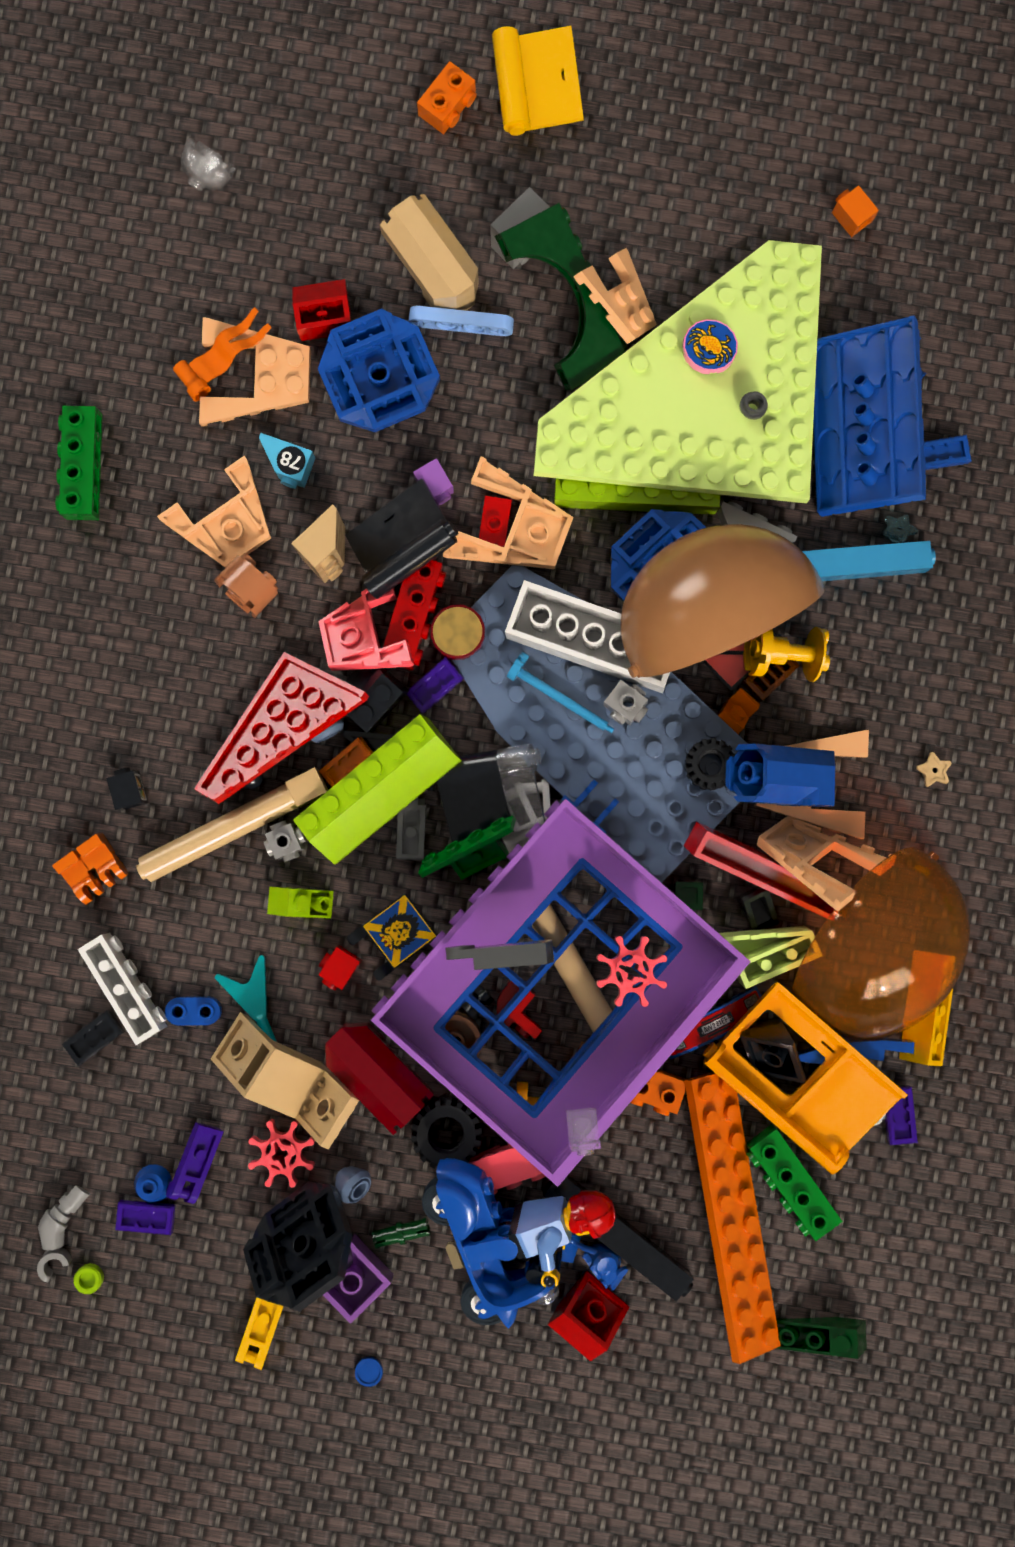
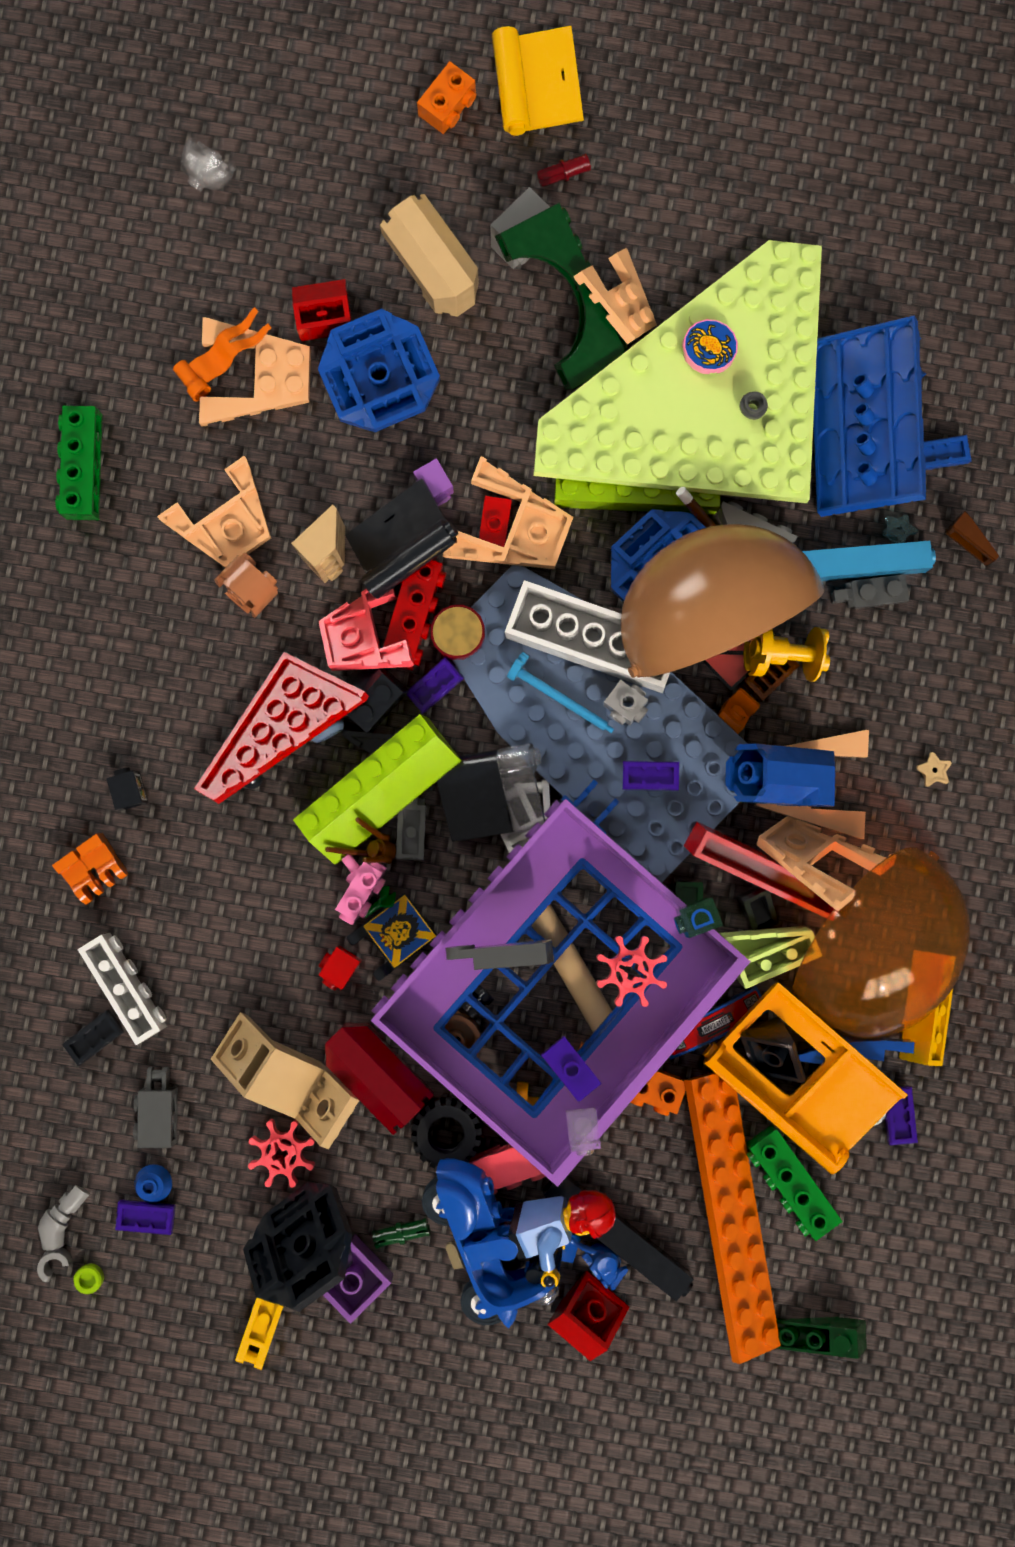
tan brick [136,767,328,882] -> none
blue plate [165,997,222,1025] -> none
dark purple plate [166,1122,223,1204] -> none
teal piece [215,955,277,1042] -> none
medium azure slope [259,433,315,489] -> none
light grey brick [264,821,306,862] -> none
lime slope [267,886,334,918] -> none
orange plate [319,737,374,788] -> none
sand blue cone [335,1166,371,1204] -> none
blue piece [355,1357,383,1387] -> none
light blue beam [408,306,514,336] -> none
green bracket [418,815,516,880] -> none
red brick [496,980,542,1039] -> none
black tyre [685,738,736,791] -> none
orange brick [832,185,879,238] -> none
none -> dark grey brick [133,1067,178,1148]
none -> reddish brown plant [325,817,396,864]
none -> bright pink brick [335,855,387,925]
none -> green hand [364,886,396,918]
none -> dark red axle [537,153,591,187]
none -> dark purple plate [541,1036,602,1102]
none -> dark purple plate [622,761,679,791]
none -> clear green brick [674,897,723,938]
none -> reddish brown bar [676,487,716,527]
none -> dark grey hinge [830,574,909,609]
none -> reddish brown slope [945,511,999,566]

